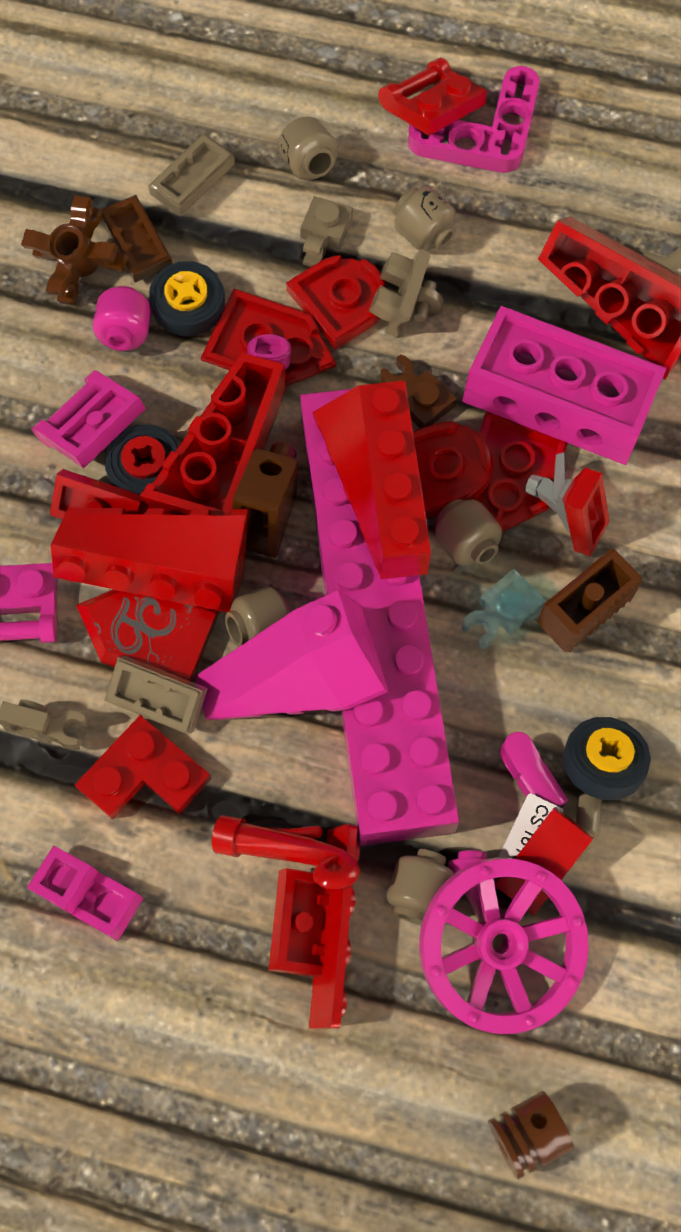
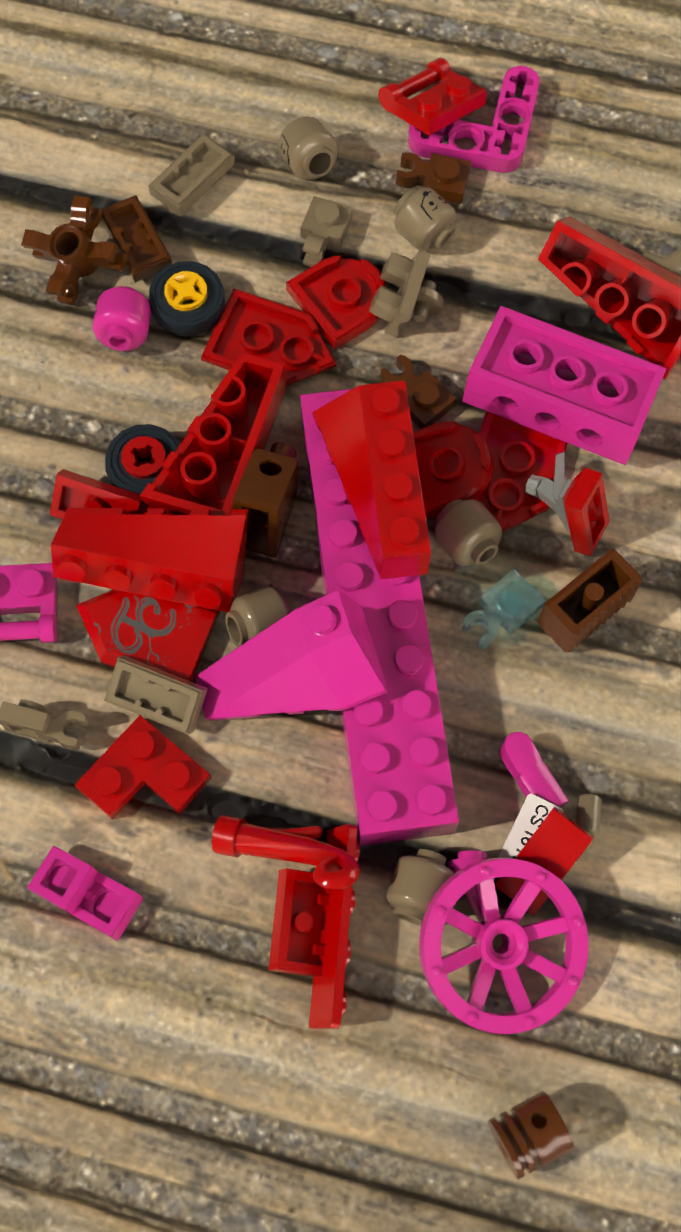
dark pink plate [32,370,146,469] -> none
dark pink tile [247,334,291,369] -> none
black wheel [563,717,651,800] -> none
none -> reddish brown plate [396,152,471,204]

